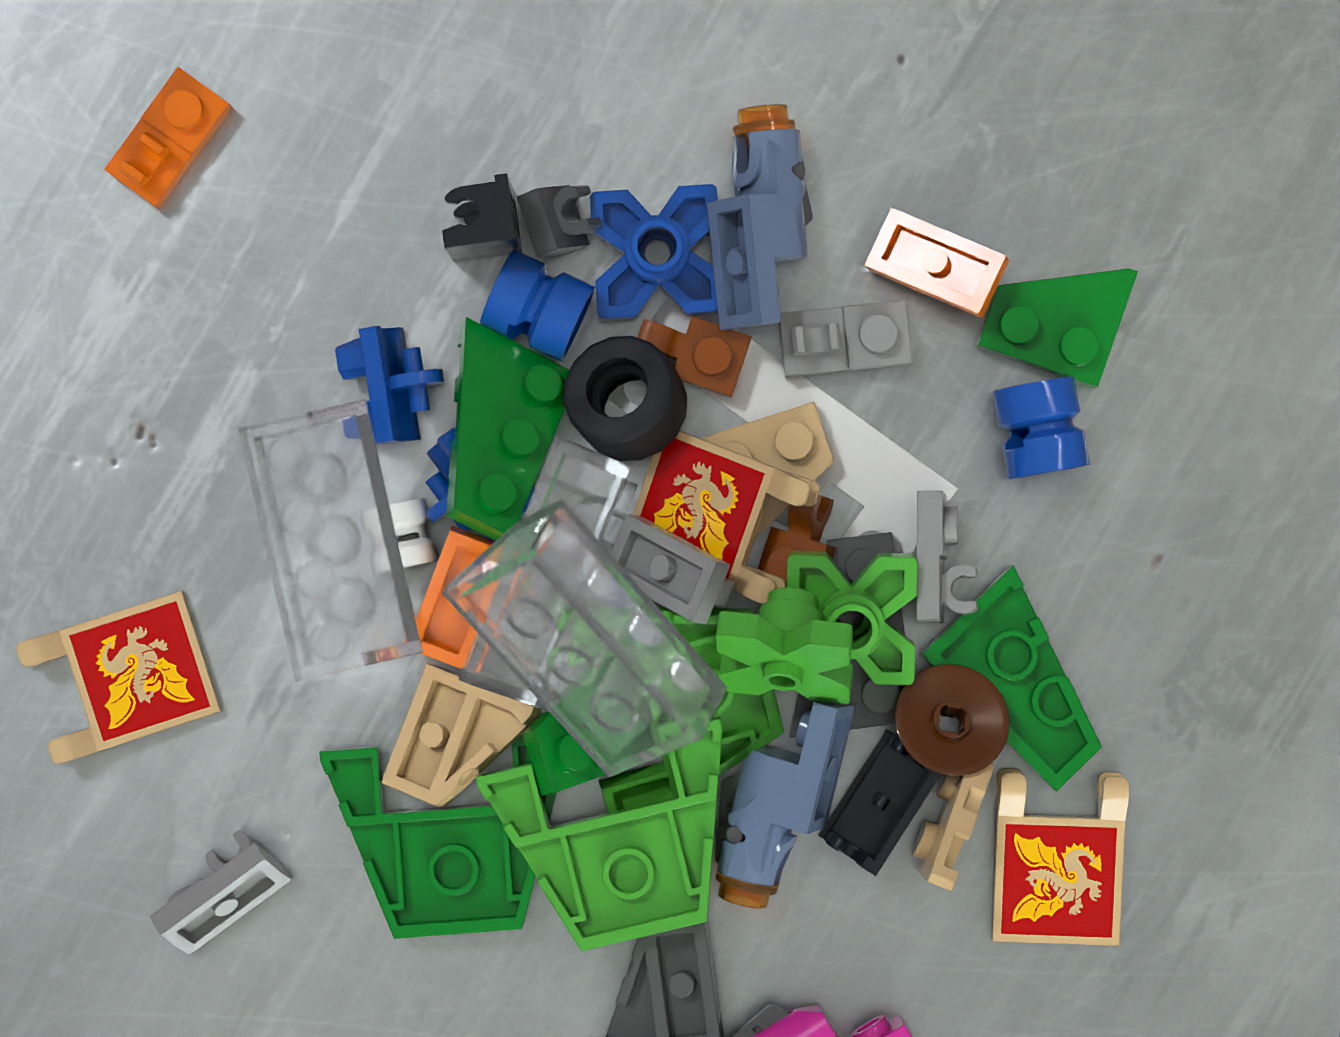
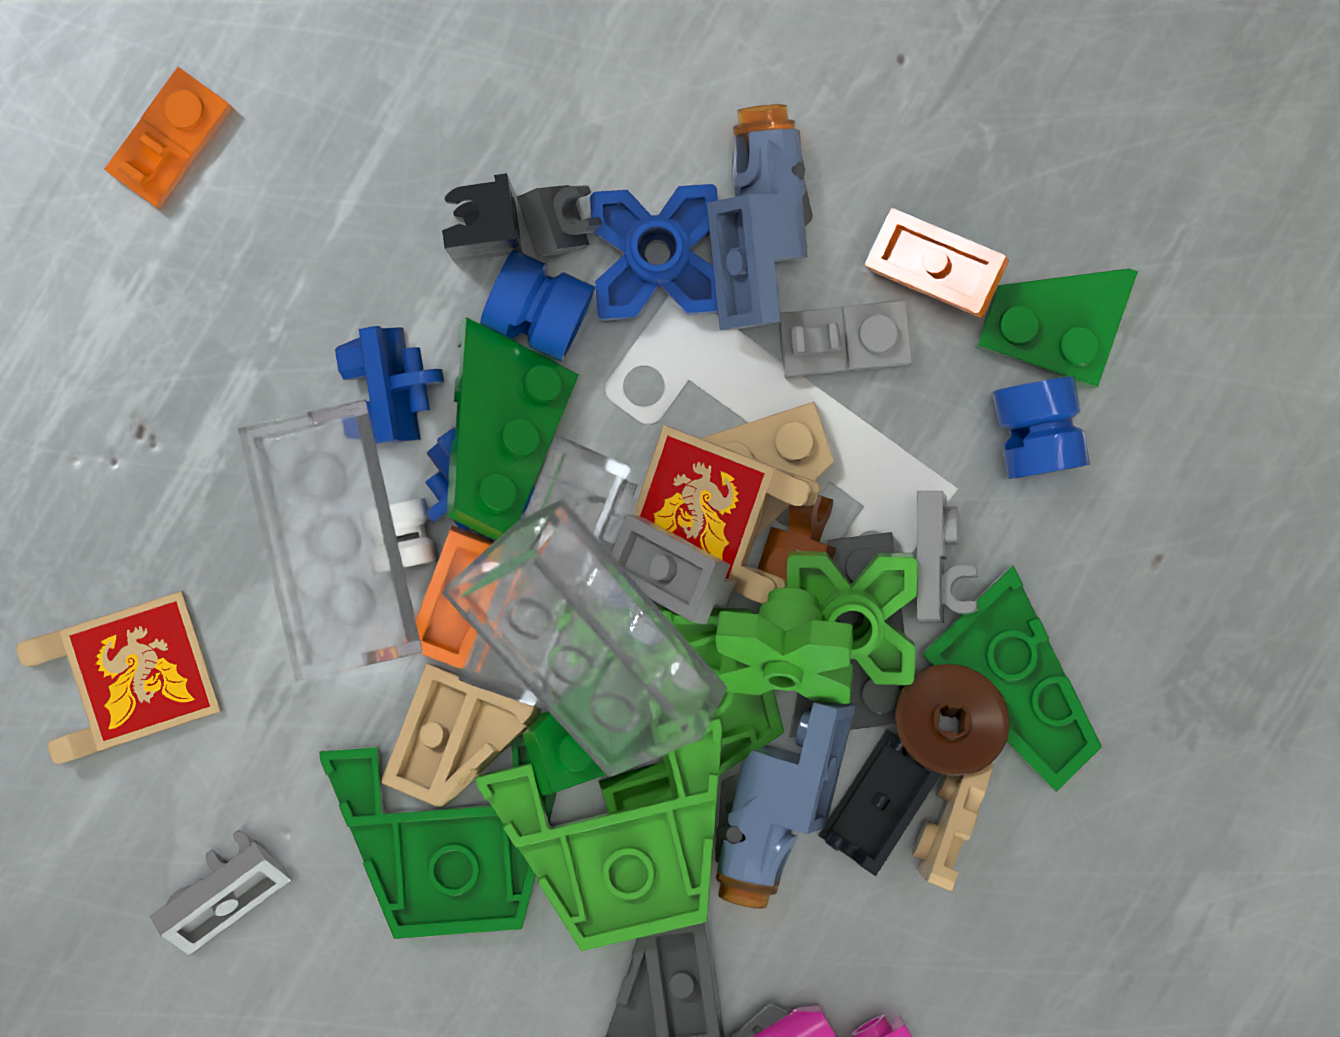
black tyre [563,336,687,461] -> none
dark orange plate [637,316,752,398] -> none
flag [991,768,1129,946] -> none

